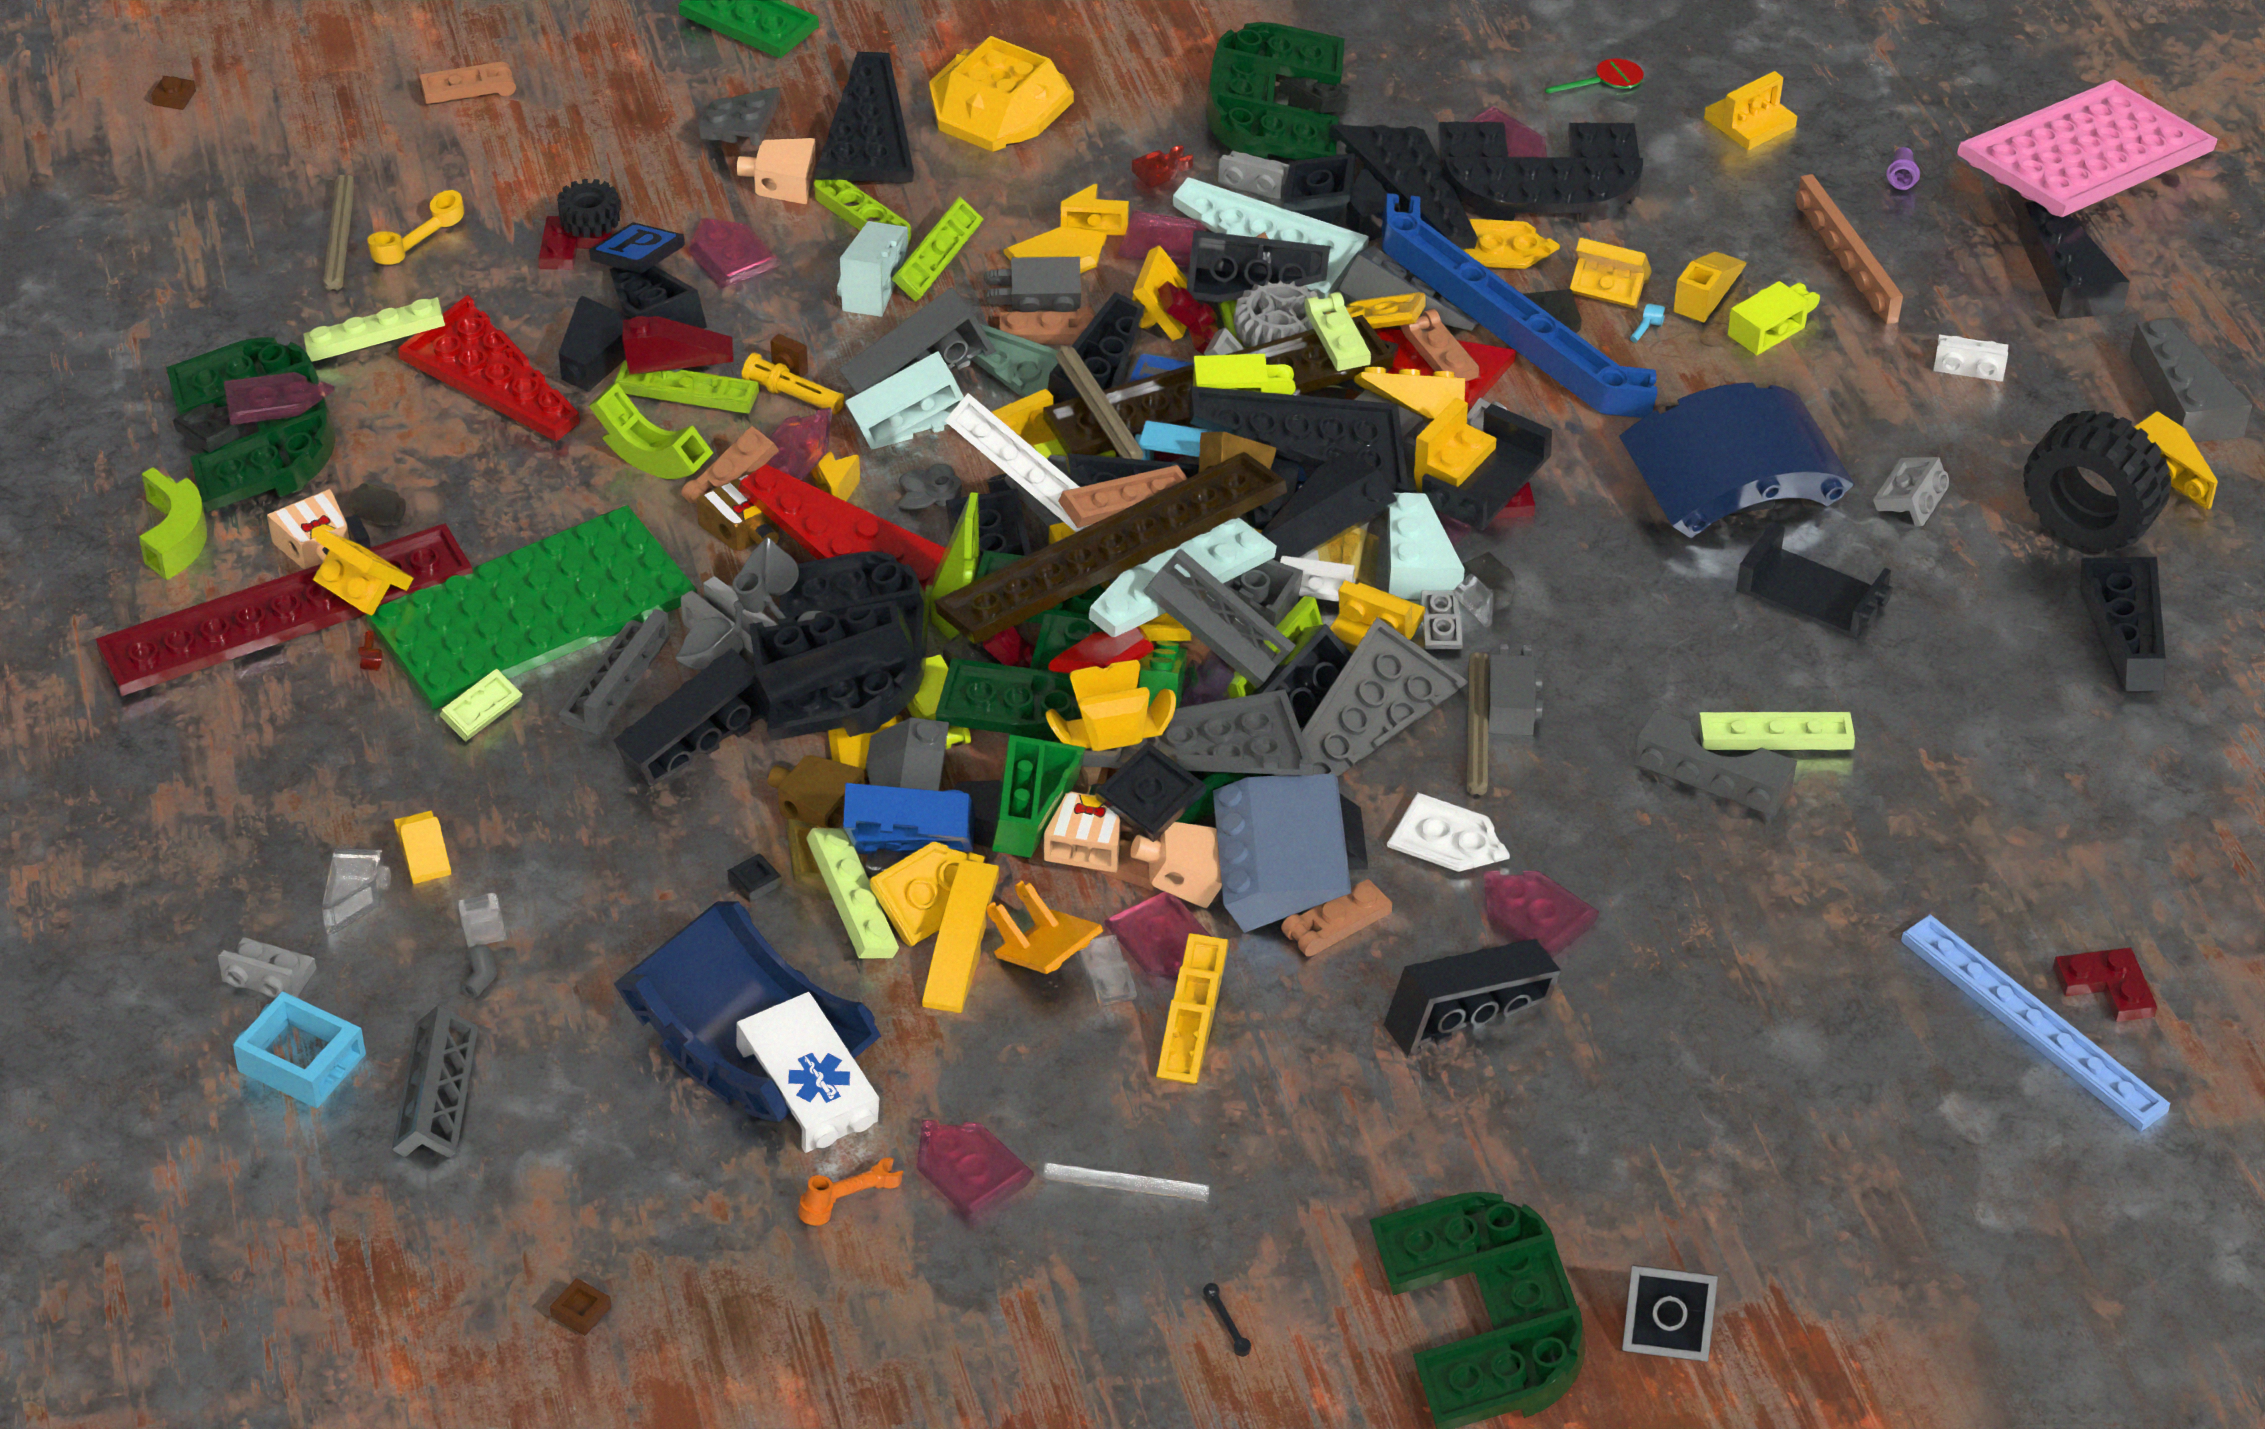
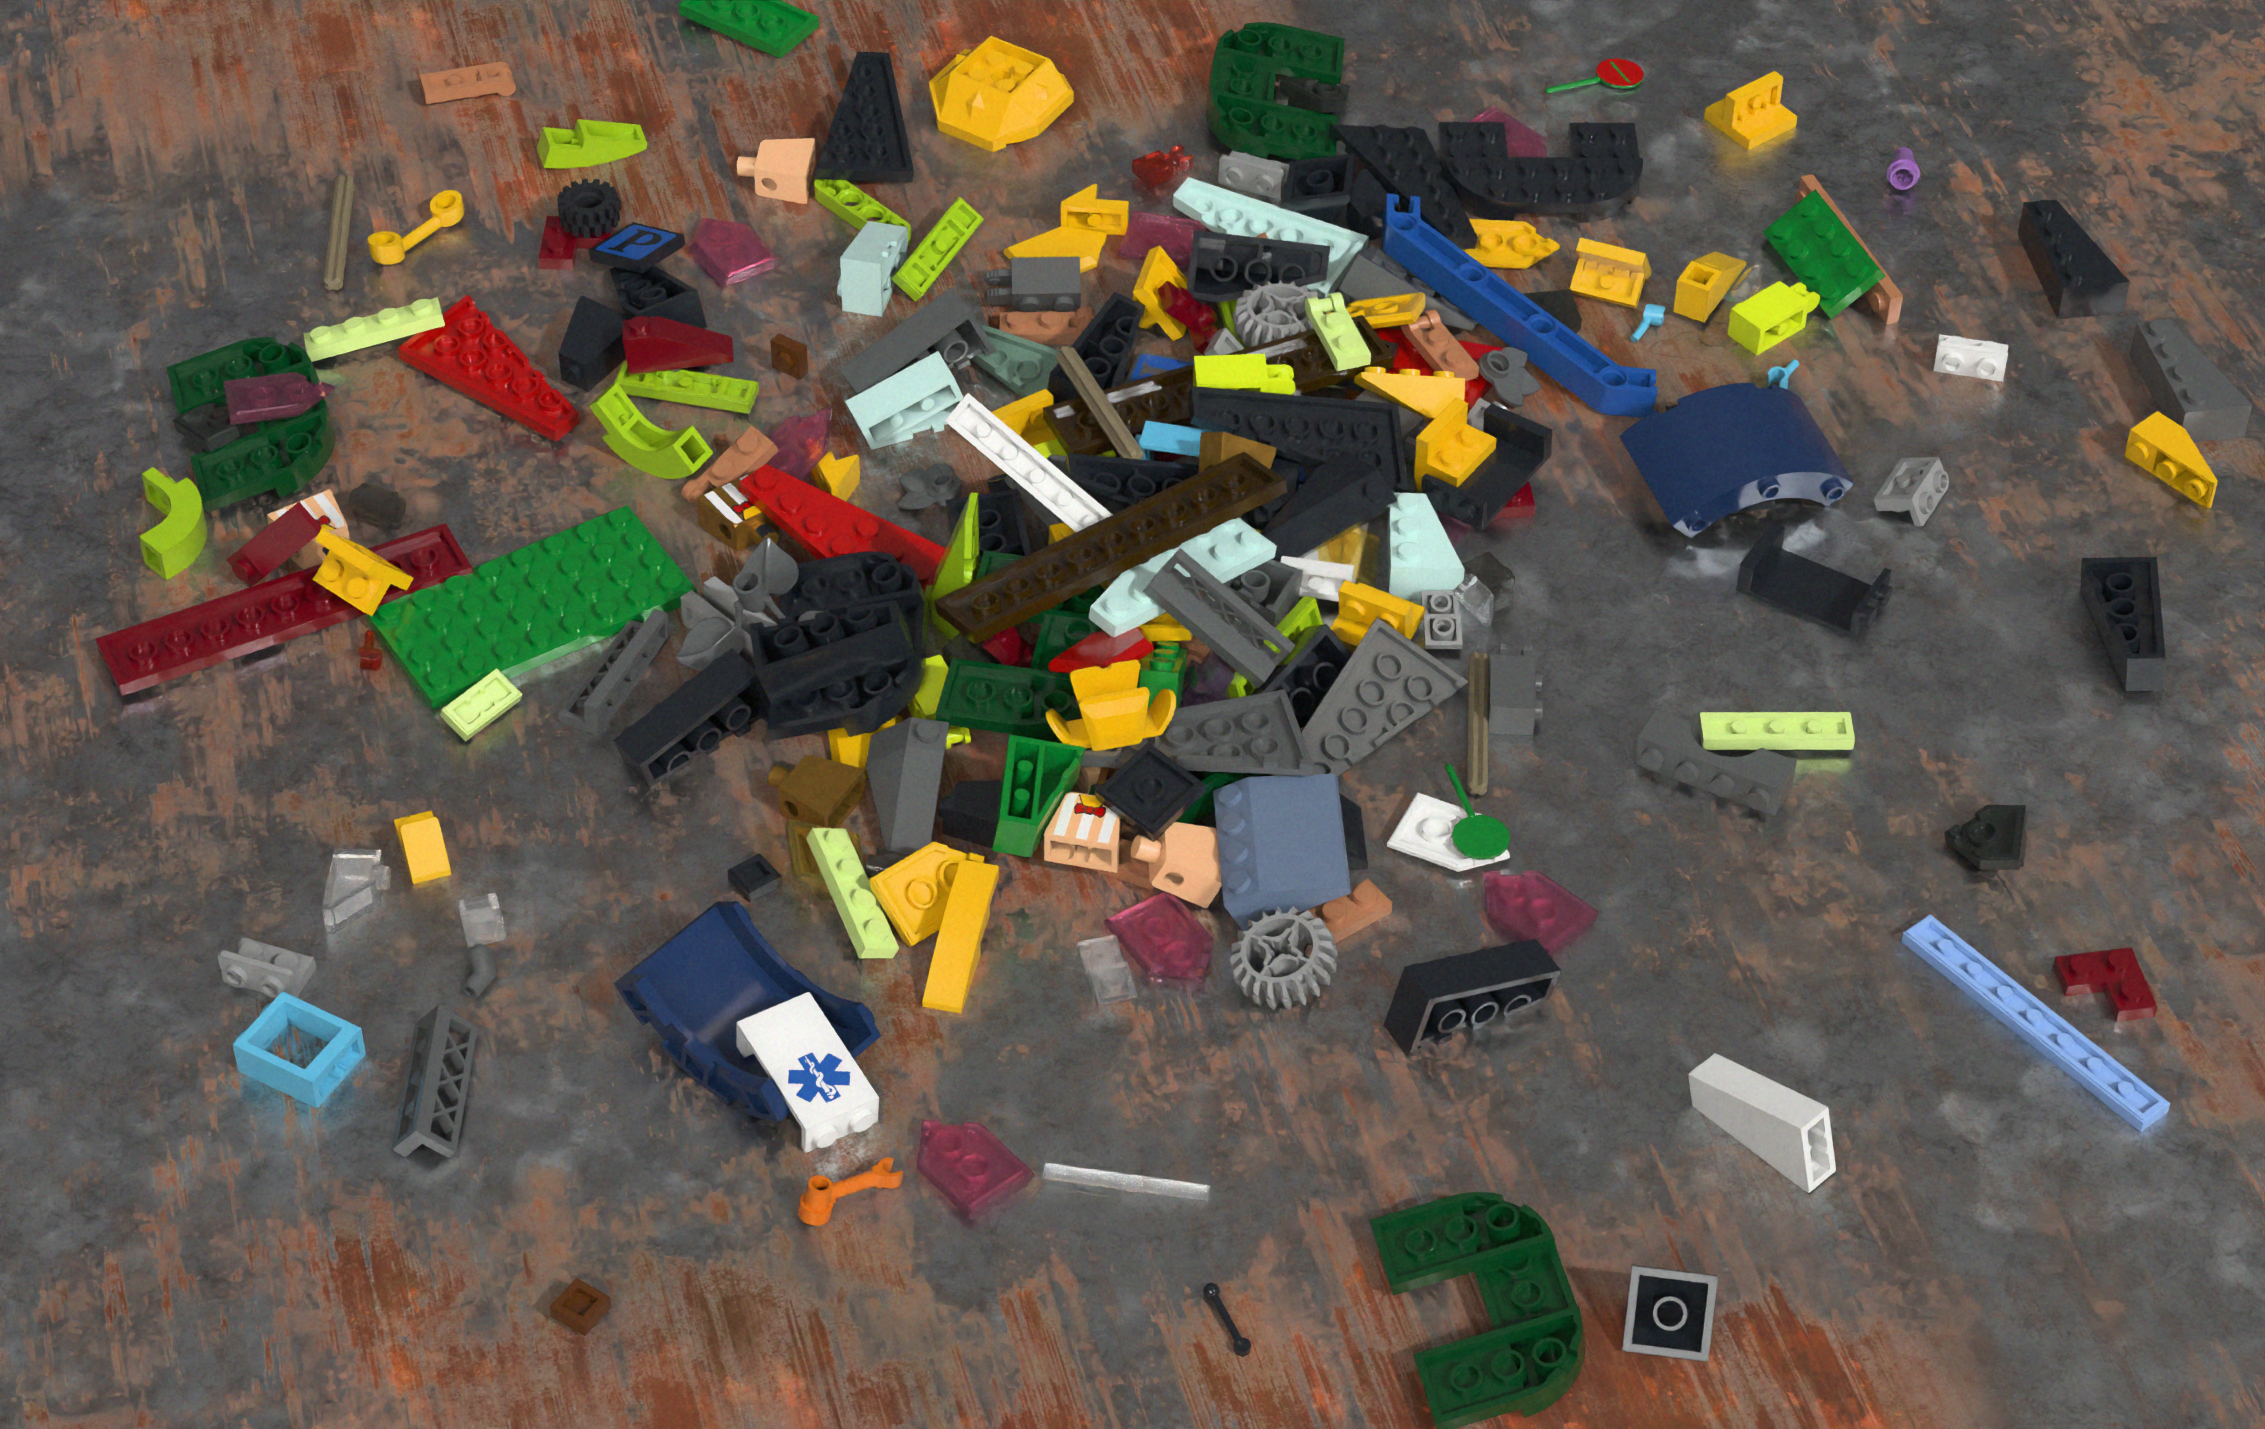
reddish brown plate [151,76,196,110] -> none
black tile [344,514,371,549] -> none
dark grey wing [699,87,781,146] -> none
yellow pin [741,352,845,415] -> none
blue wedge [843,783,975,854] -> none
light orange plate [986,880,1103,974] -> none
nougat plate [1058,465,1188,528] -> none
yellow slope [1156,933,1229,1085] -> none
bright pink plate [1957,80,2218,217] -> none
black tyre [2023,410,2171,552] -> none
none -> dark red slope [226,501,322,587]
none -> lime slope [537,119,648,169]
none -> light grey gear [1230,906,1338,1010]
none -> green piece [1445,764,1510,860]
none -> dark grey plate [1478,347,1541,407]
none -> white slope [1688,1053,1836,1193]
none -> clear slope [1724,260,1764,304]
none -> green plate [1762,189,1885,319]
none -> medium azure hand [1767,359,1799,389]
none -> pearl dark grey plate [1944,805,2027,870]

